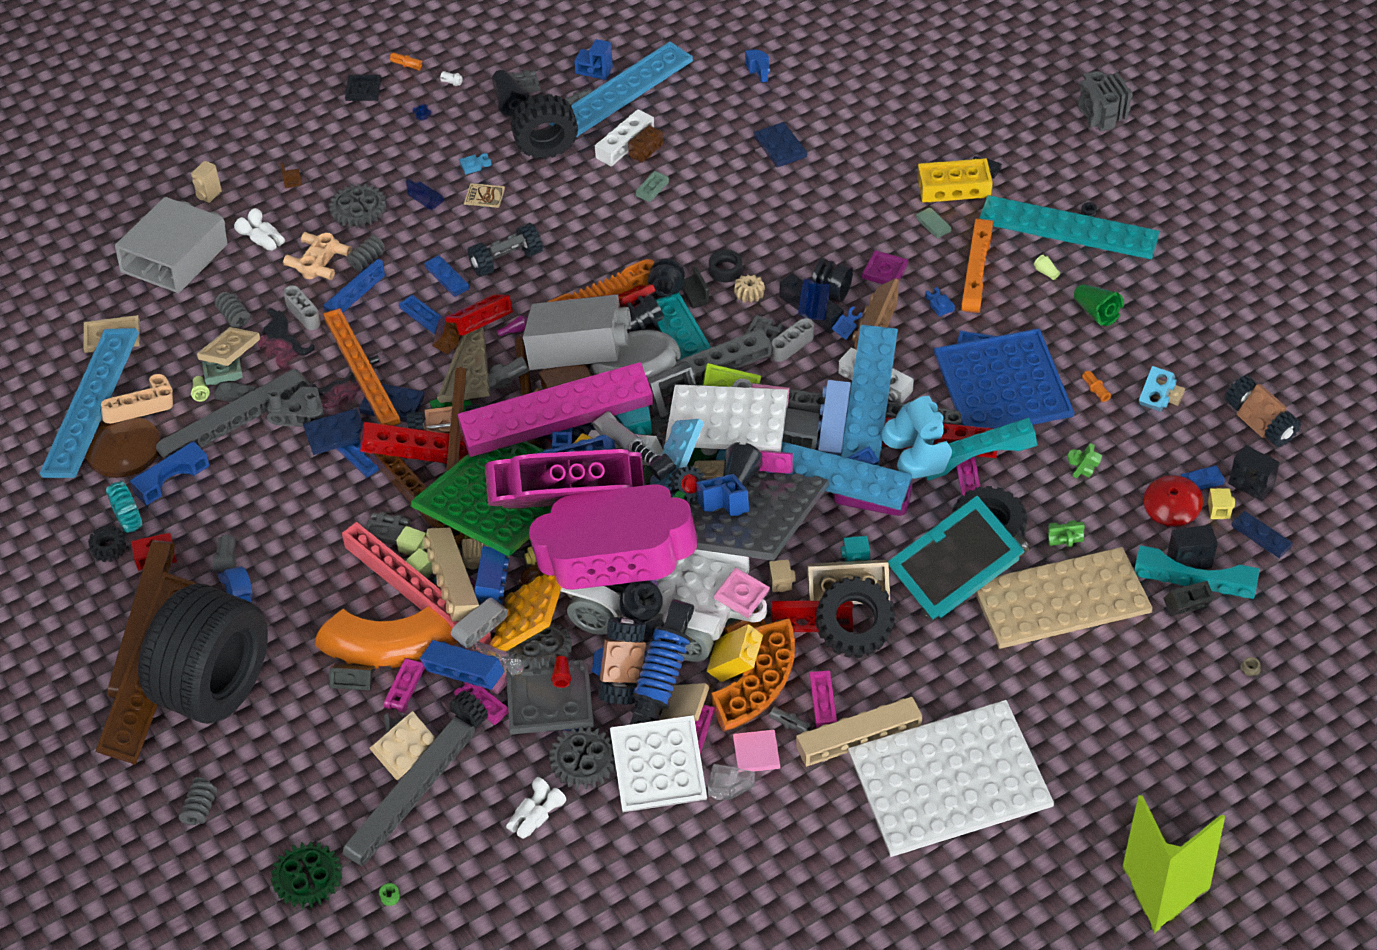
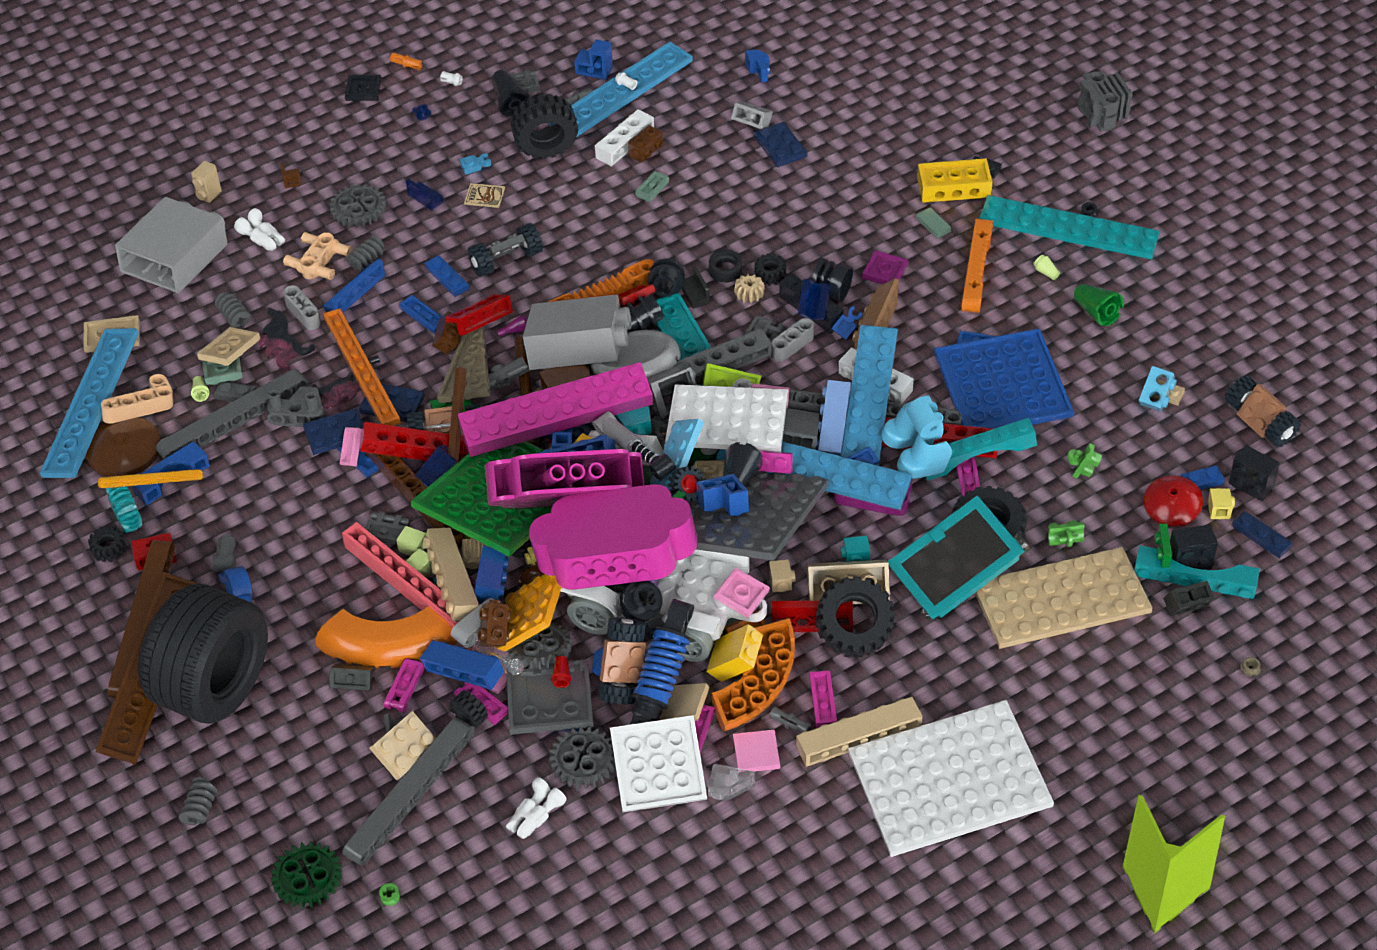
blue plate [925,287,955,317] -> none
orange axle [1082,371,1111,402] -> none
none -> light orange axle [98,469,203,488]
none -> bright pink tile [340,427,362,466]
none -> clear blue panel [415,444,456,487]
none -> reddish brown brick [478,600,510,648]
none -> white pin [615,72,637,90]
none -> light grey brick [731,101,773,129]
none -> black tyre [754,253,787,286]
none -> green plate [1154,524,1172,568]

